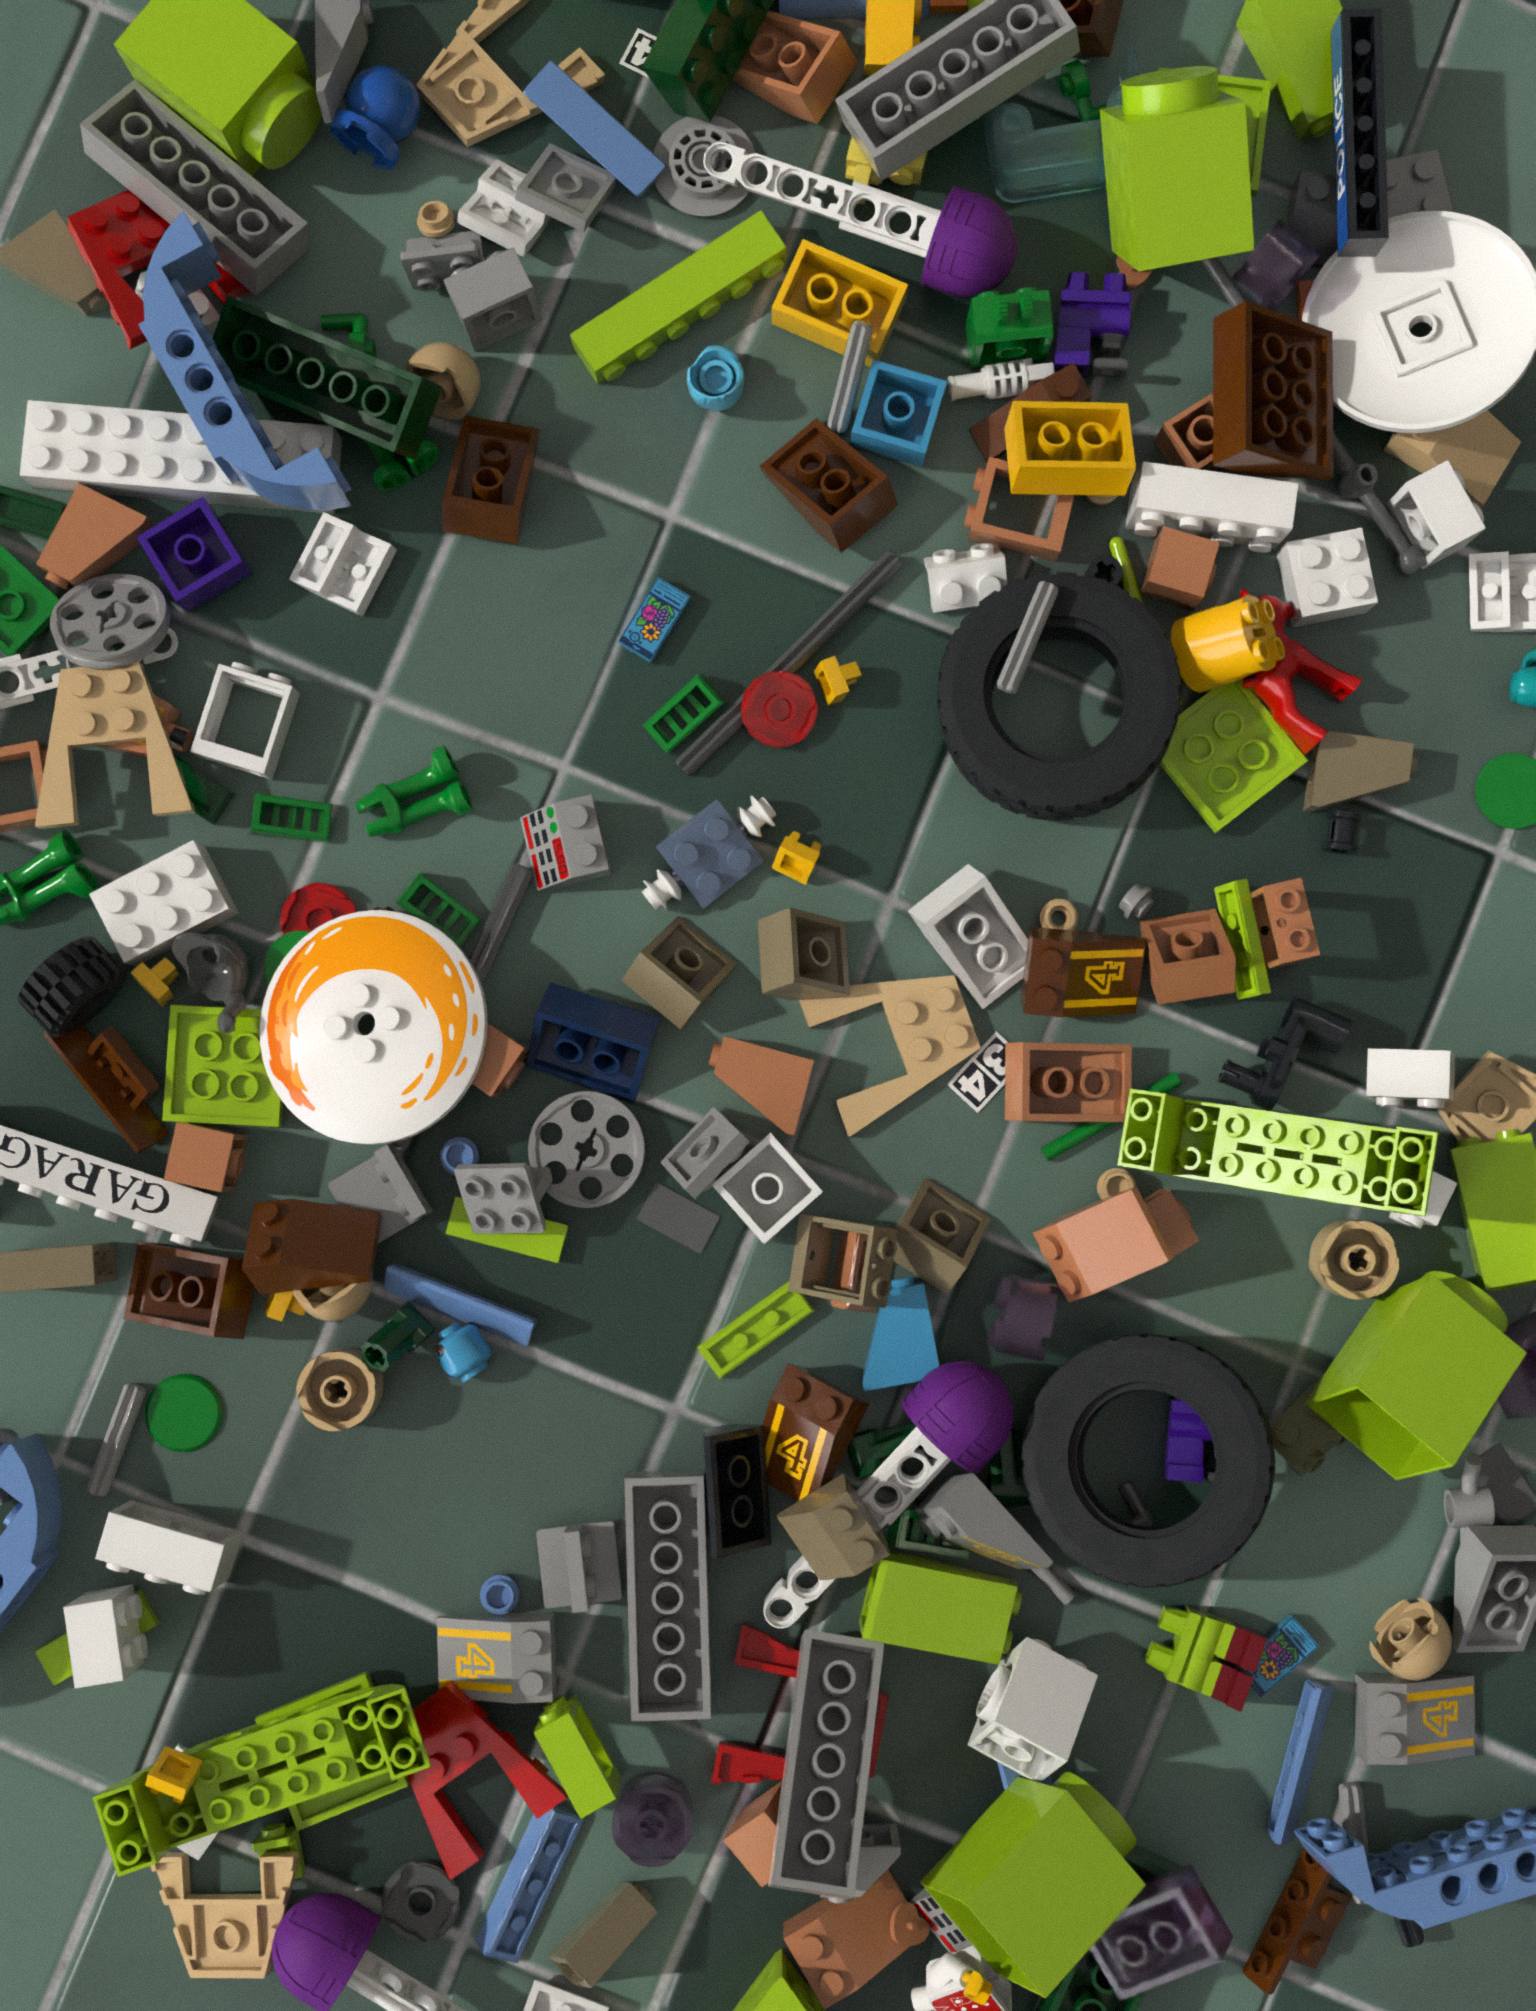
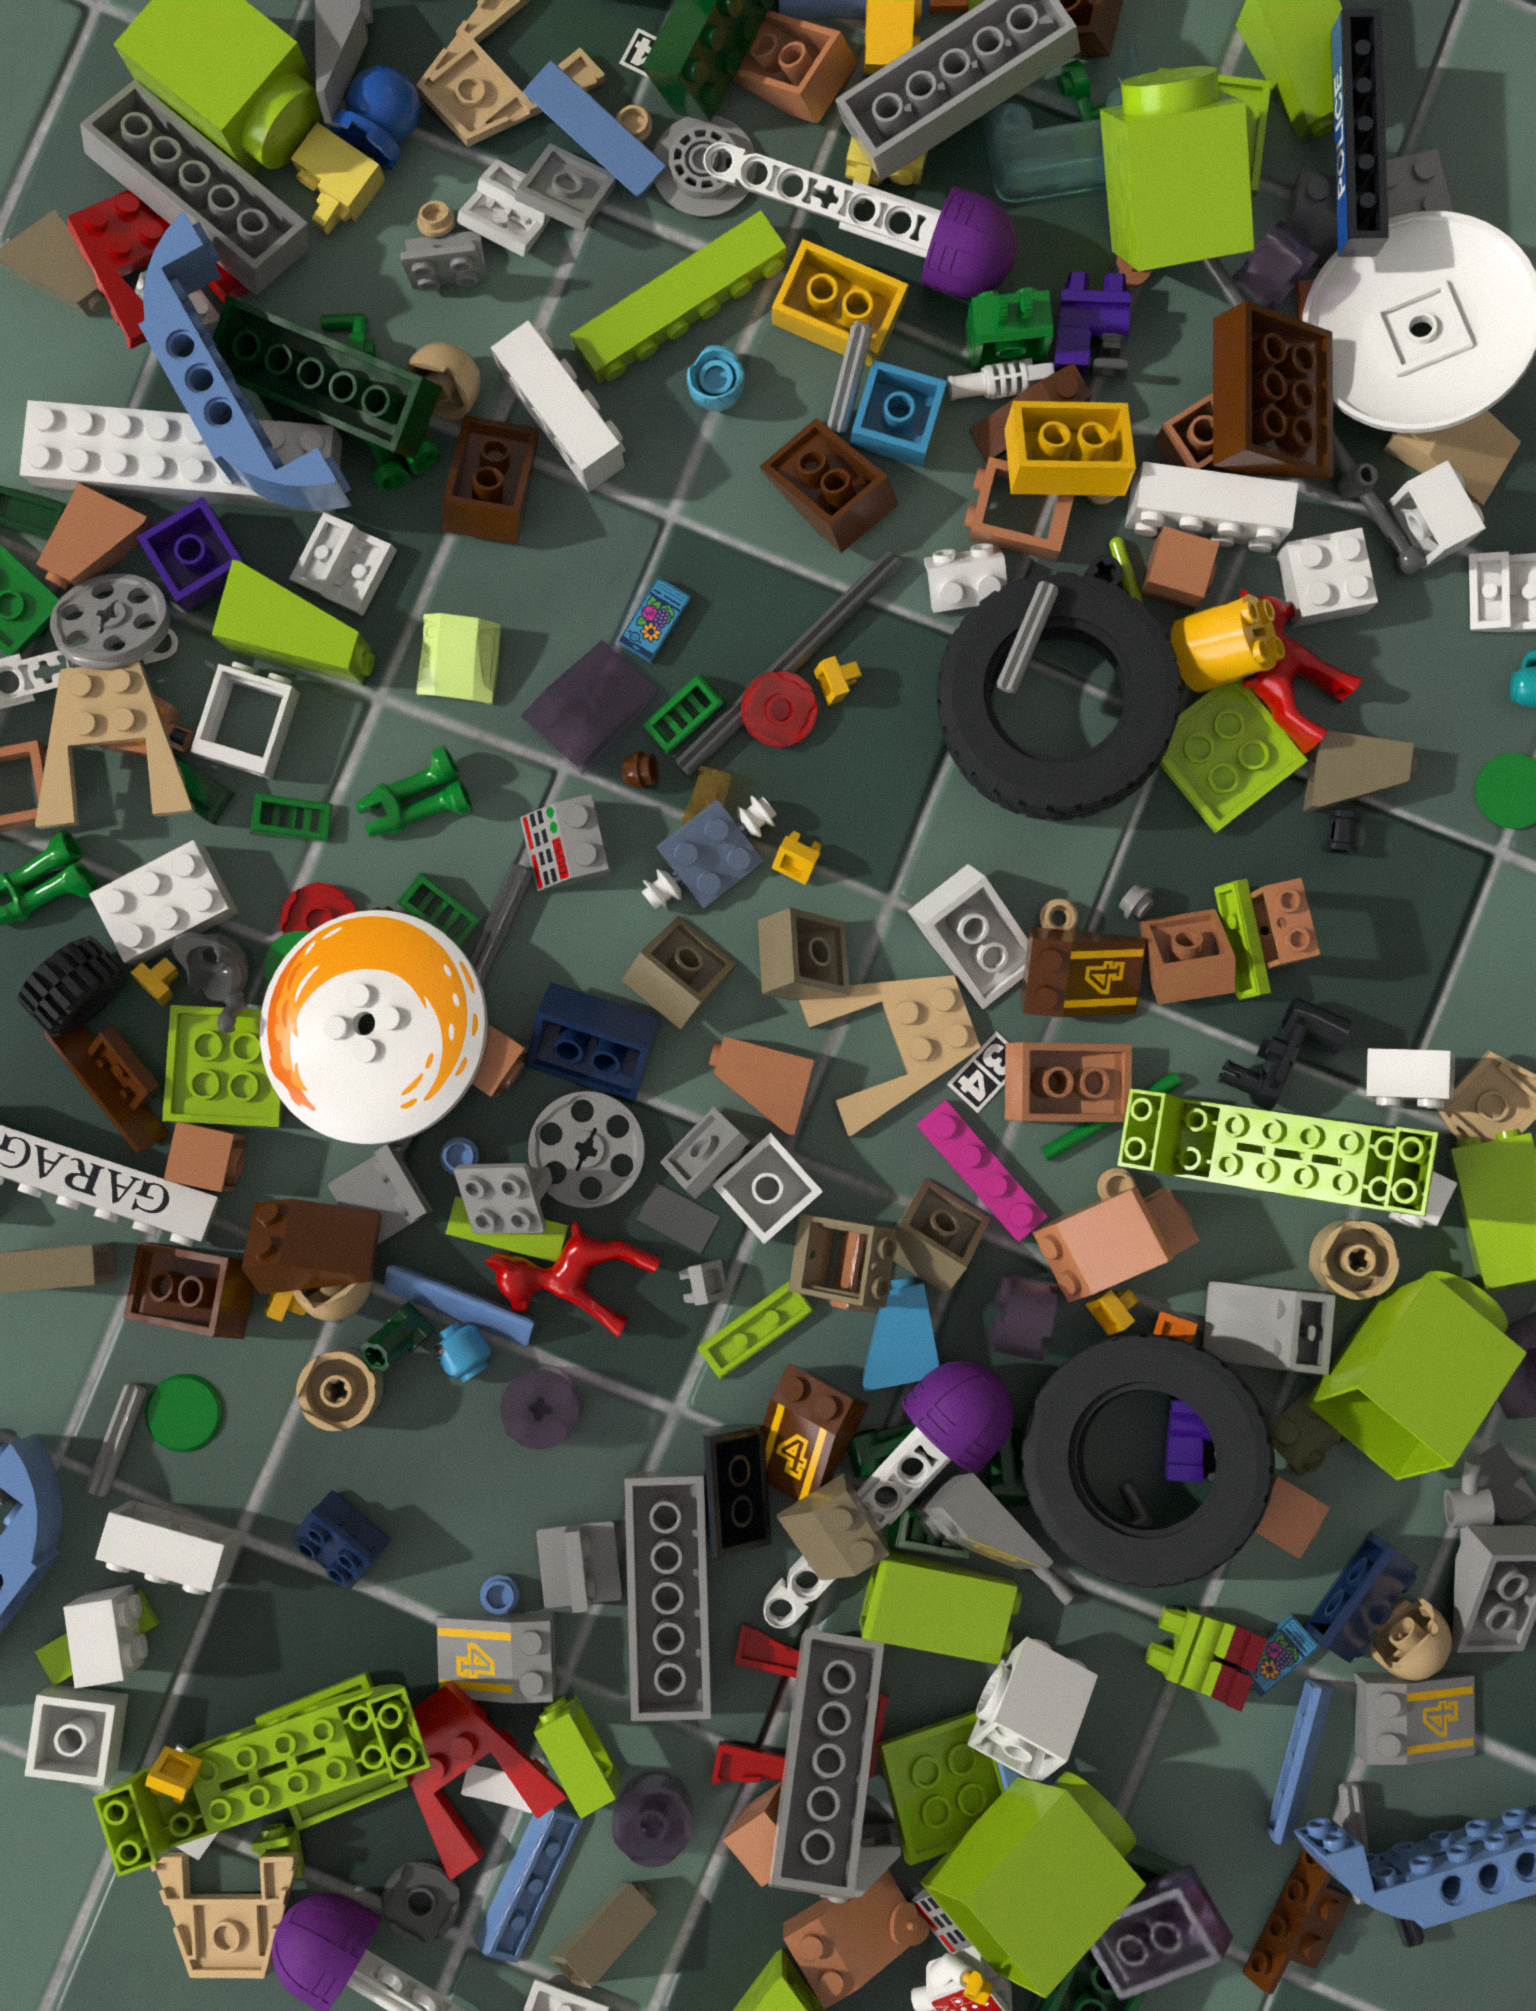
light grey slope [443,247,543,352] -> none
none -> white brick [24,1684,129,1786]
none -> lime slope [212,560,375,685]
none -> light yellow hinge [291,122,385,235]
none -> dark blue bracket [292,1490,391,1589]
none -> yellowish green slope [416,613,502,705]
none -> white sticker [461,1765,532,1813]
none -> red animal [485,1221,662,1338]
none -> white brick [490,321,626,493]
none -> clear purple brick [500,1365,583,1449]
none -> clear purple slope [521,640,659,775]
none -> tan plate [616,105,652,142]
none -> reddish brown plate [620,751,659,790]
none -> light grey tile [679,1259,729,1306]
none -> clear yellow piece [681,766,731,826]
none -> lime plate [876,1709,1004,1866]
none -> dark pink plate [916,1100,1047,1243]
none -> yellow tile [1085,1288,1138,1335]
none -> orange plate [1153,1310,1199,1343]
none -> light grey slope [1202,1281,1336,1375]
none -> nougat head [1254,1474,1330,1559]
none -> dark blue slope [1302,1532,1419,1663]

